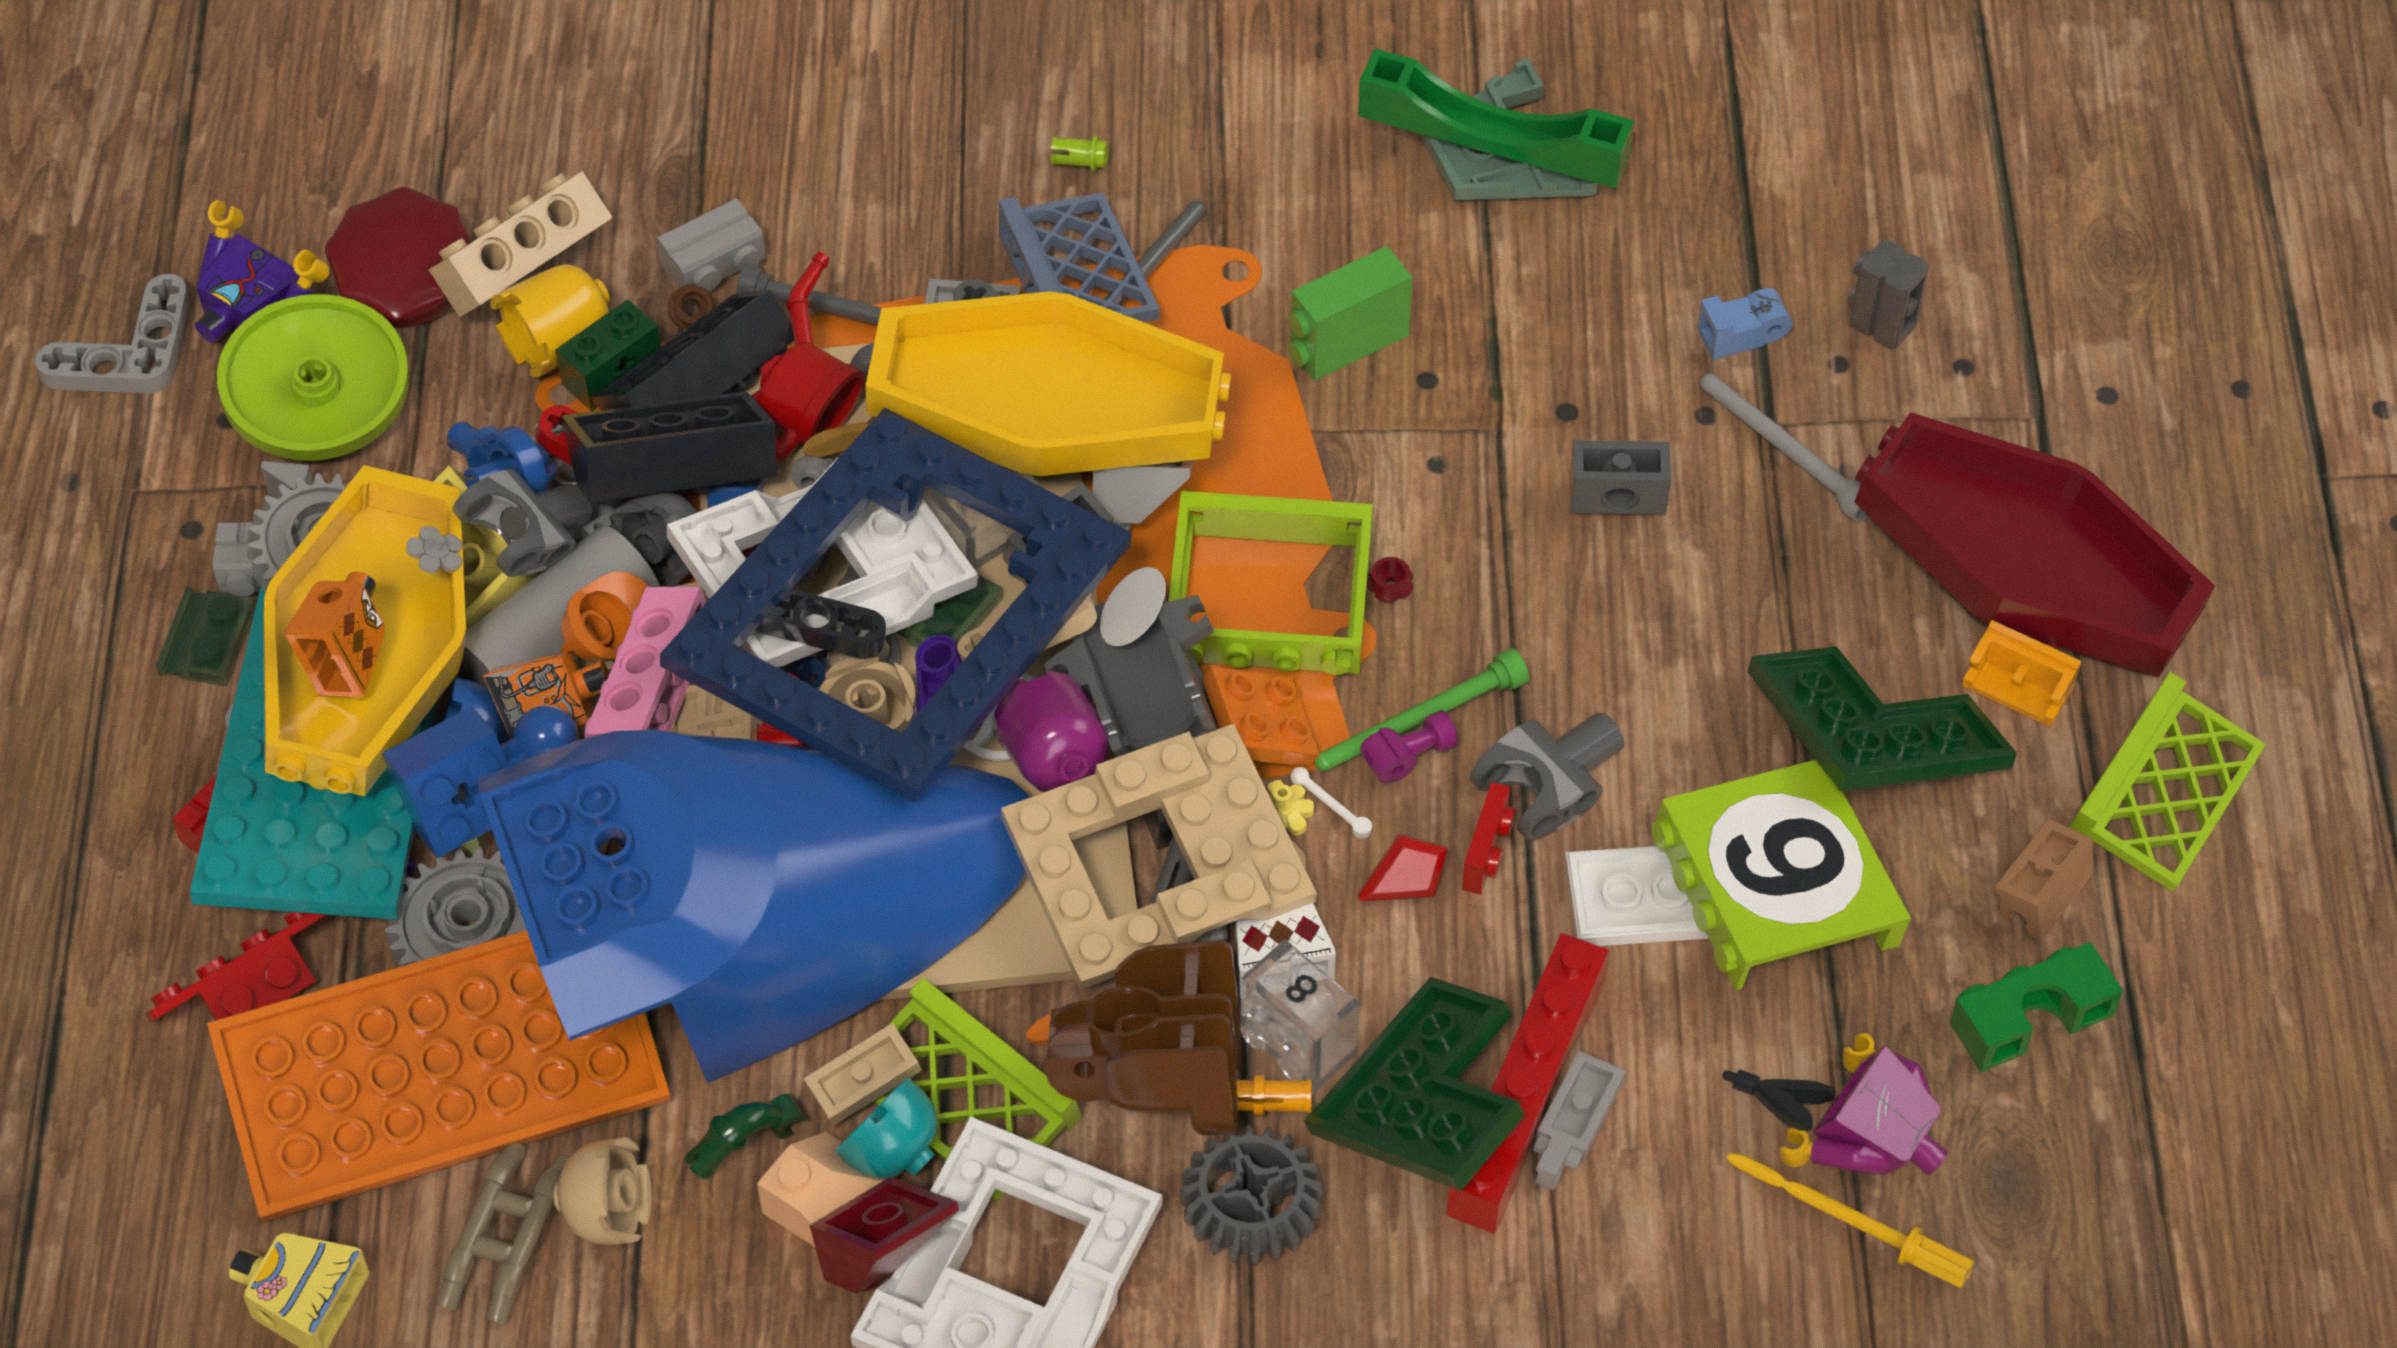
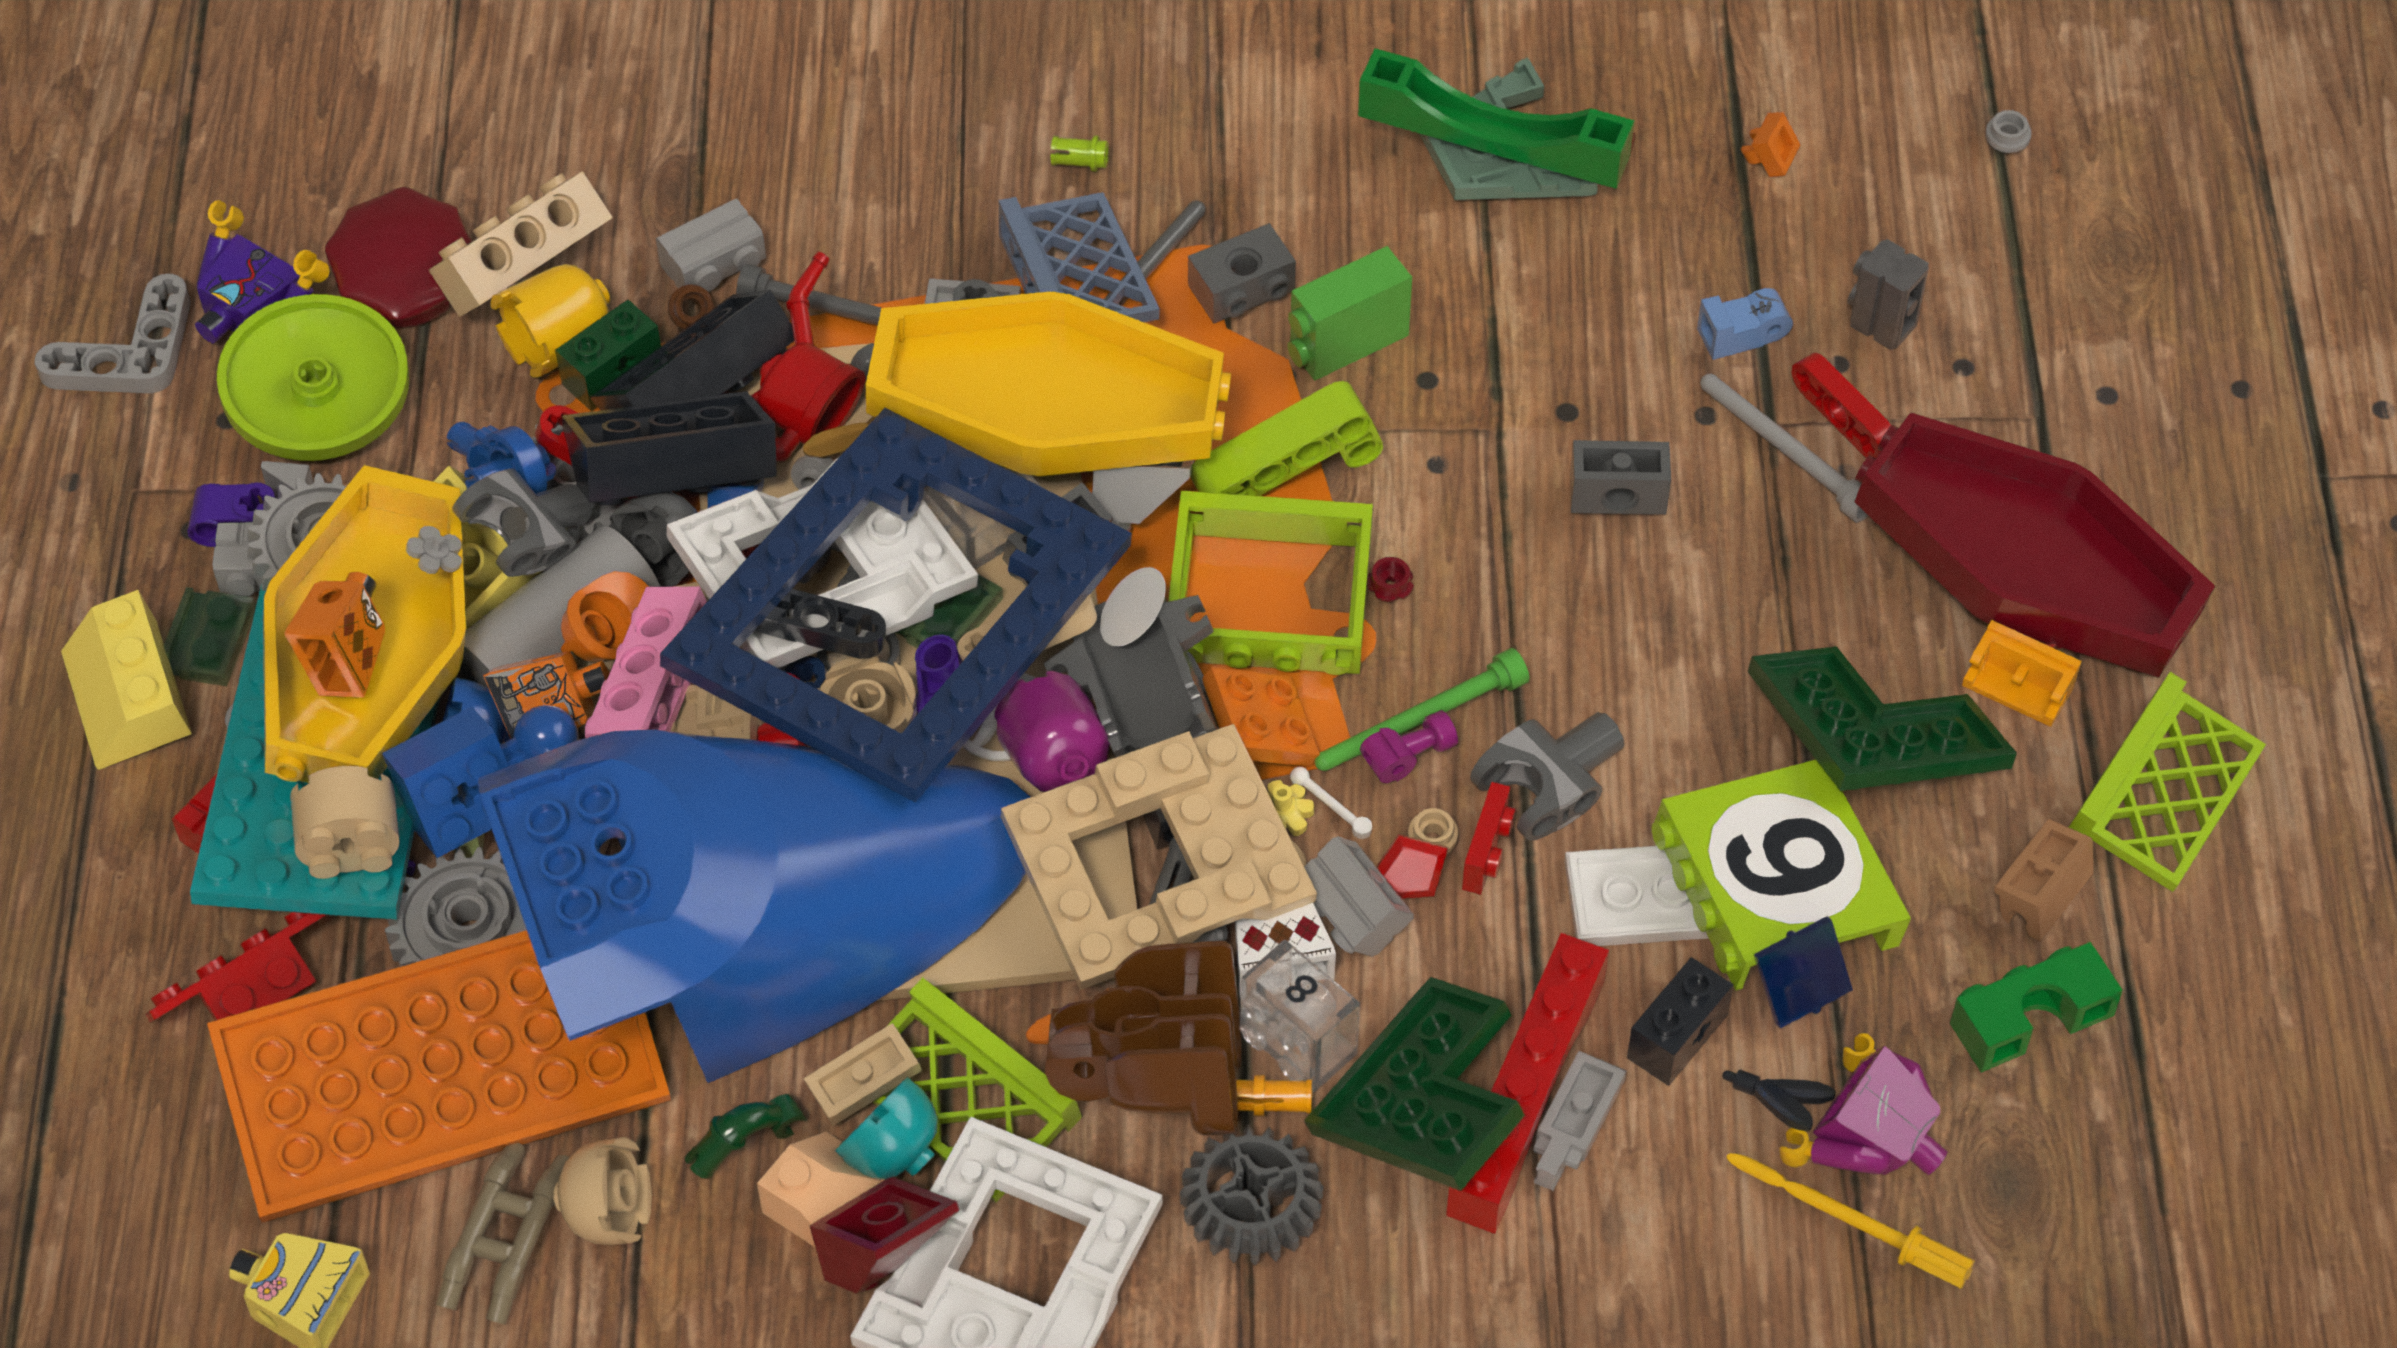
none -> light yellow slope [61,590,192,770]
none -> dark purple piece [187,482,276,547]
none -> tan brick [290,766,399,879]
none -> dark grey brick [1188,223,1296,324]
none -> lime beam [1190,381,1383,496]
none -> light grey brick [1304,836,1414,957]
none -> tan plate [1408,808,1458,854]
none -> black brick [1627,957,1734,1086]
none -> orange tile [1741,112,1801,177]
none -> clear blue piece [1754,916,1853,1029]
none -> red beam [1791,352,1891,458]
none -> light grey plate [1985,110,2031,153]

